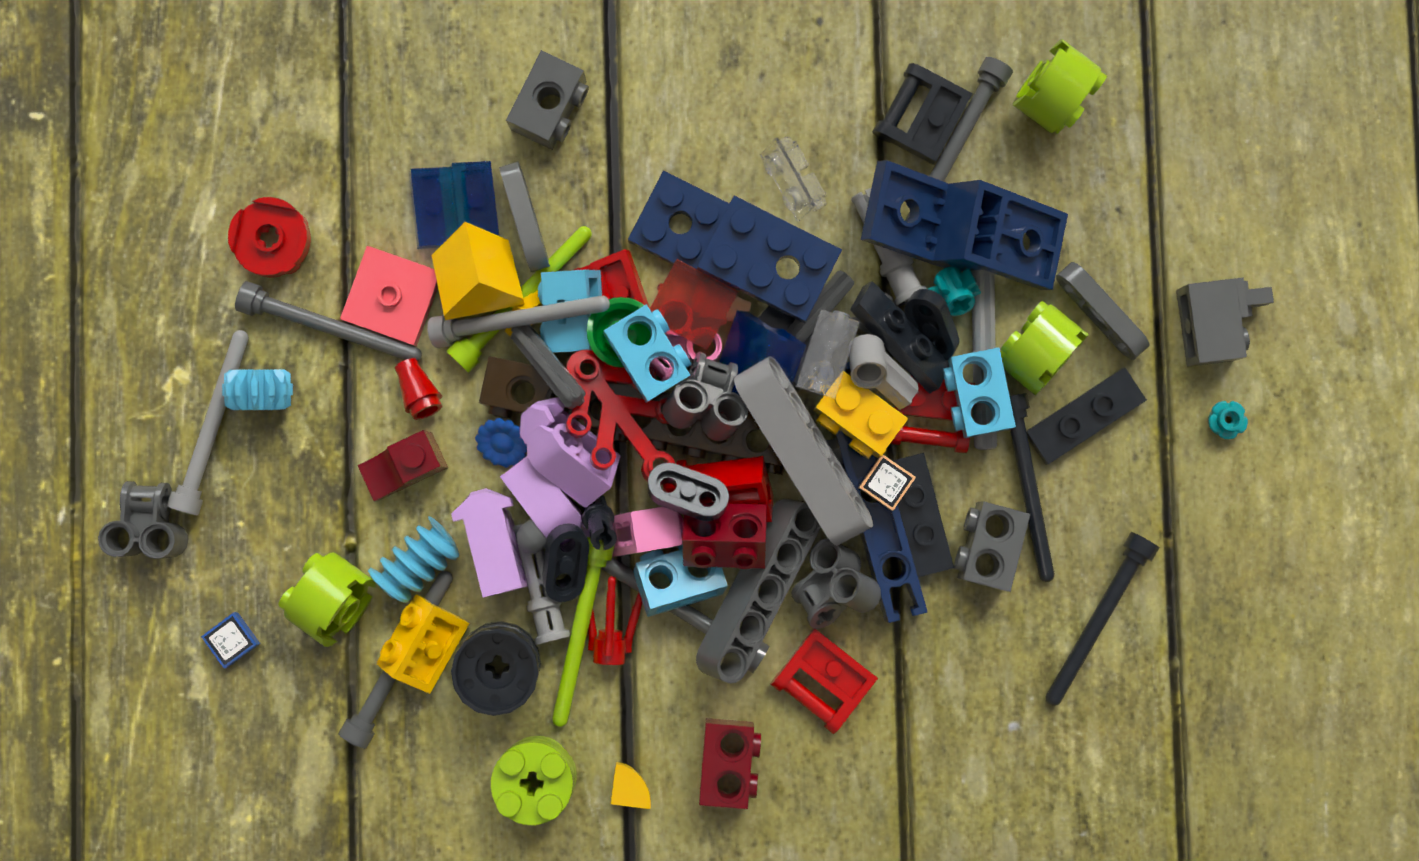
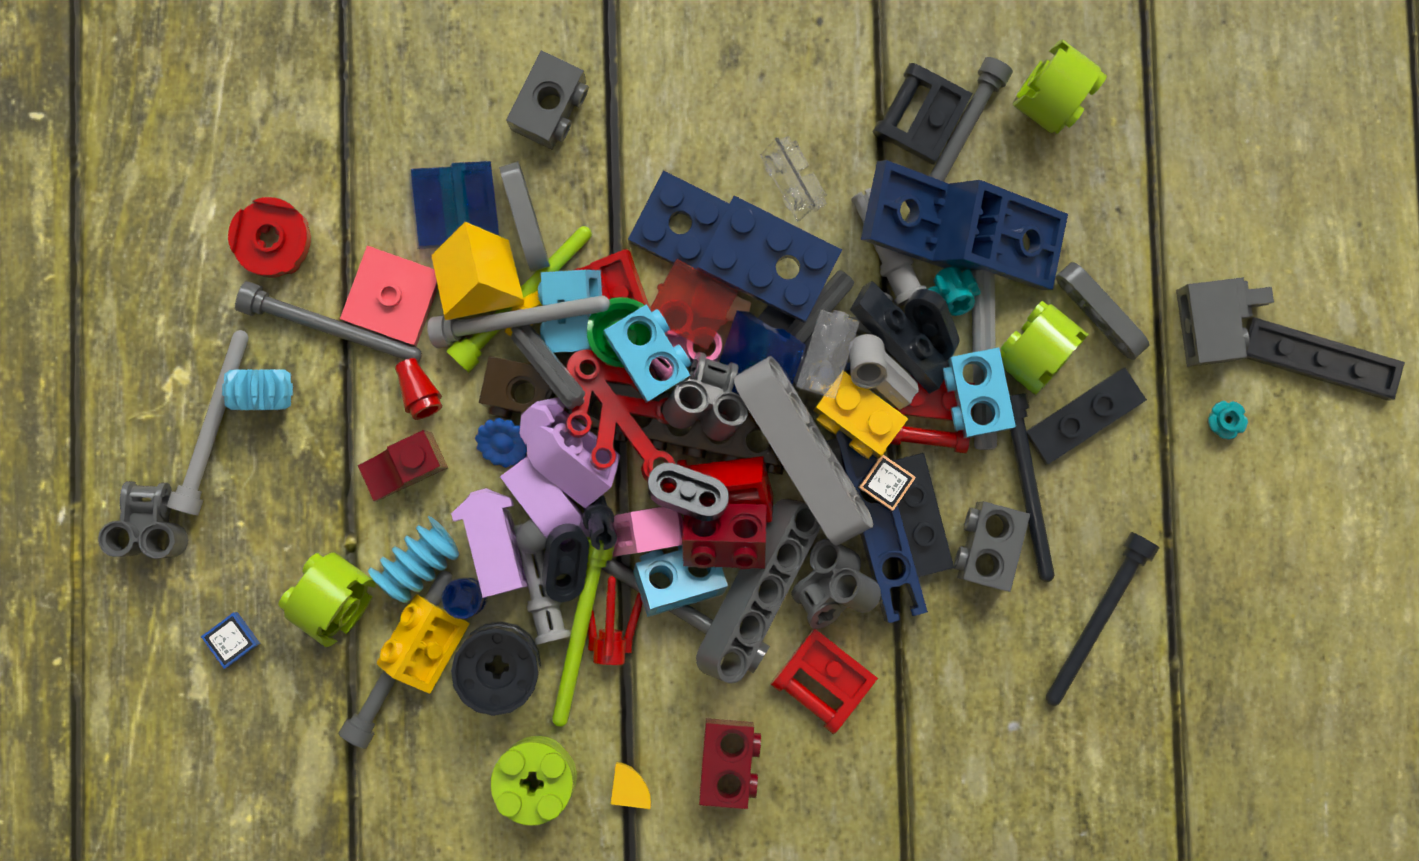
none -> clear blue wheel [442,577,488,619]
none -> black tile [1246,317,1405,401]

